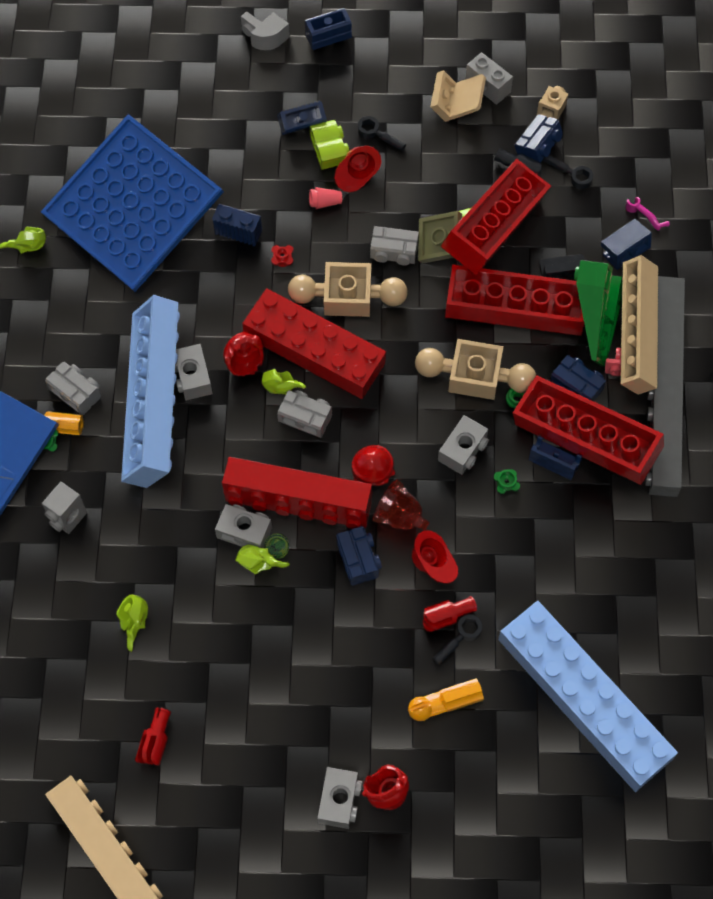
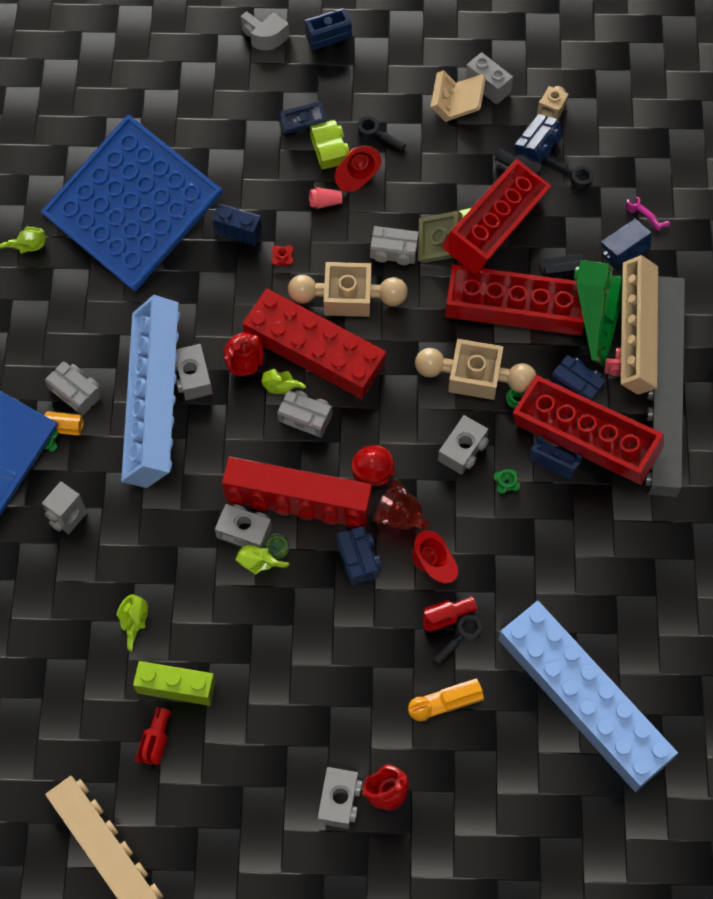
none -> lime brick [133,661,216,706]

